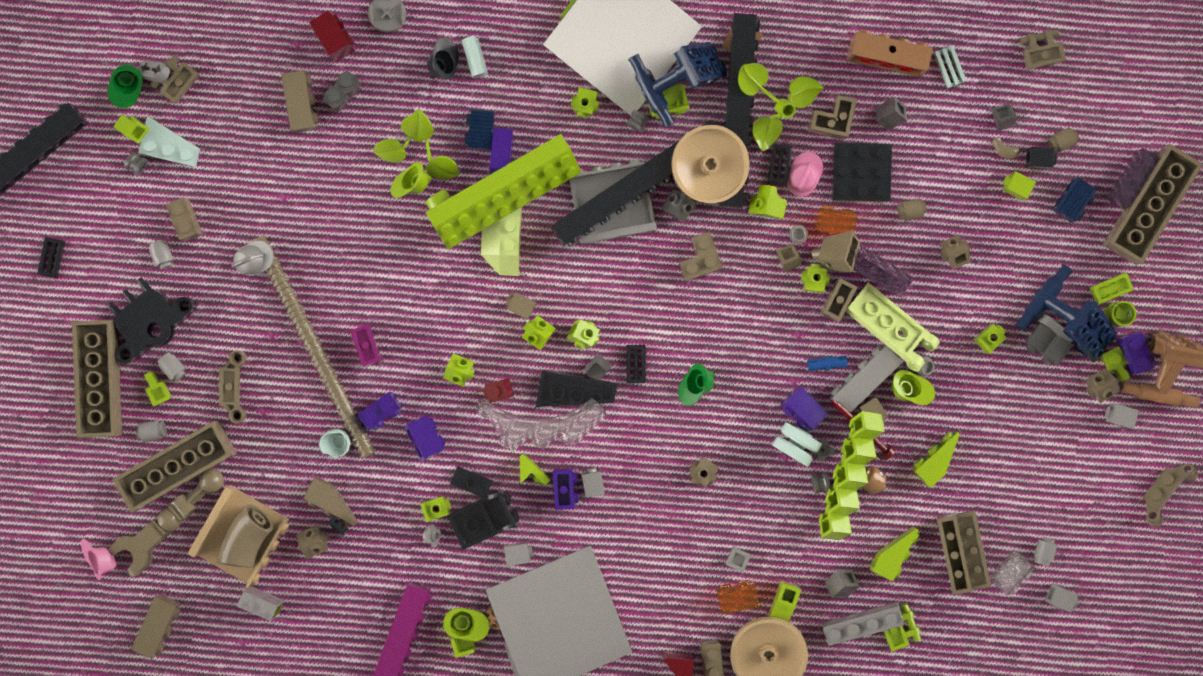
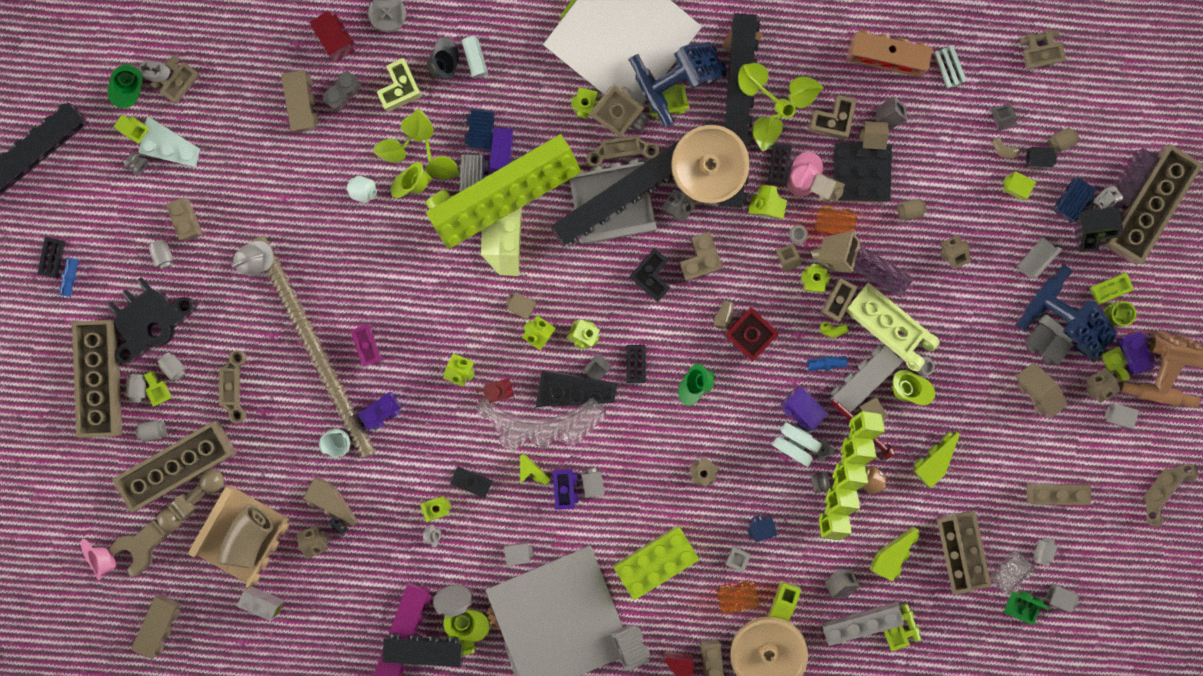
dark purple brick [404,415,445,462] -> none
black bracket [447,489,520,550] -> none
lime brick [973,324,1006,354] -> none
none -> blue pin [58,257,79,297]
none -> light grey brick [126,374,146,402]
none -> light aqua head [347,175,377,203]
none -> yellowish green brick [377,58,422,112]
none -> black brick [382,633,464,667]
none -> light grey tile [433,585,472,617]
none -> light grey brick [460,154,489,192]
none -> dark tan plate [586,135,659,168]
none -> dark tan bracket [590,83,644,137]
none -> light grey brick [611,625,650,671]
none -> lime brick [613,525,700,600]
none -> black brick [629,248,670,303]
none -> dark tan cone [713,301,734,330]
none -> dark red brick [723,307,779,362]
none -> dark blue brick [747,515,778,542]
none -> brick [810,173,845,203]
none -> lime arm [820,321,849,339]
none -> dark tan brick [859,121,889,150]
none -> green bracket [1004,591,1050,626]
none -> light grey panel [1016,238,1062,279]
none -> dark tan brick [1016,363,1067,419]
none -> dark tan brick [1027,483,1091,505]
none -> black brick [1075,207,1123,252]
none -> light grey piece [1088,185,1123,211]

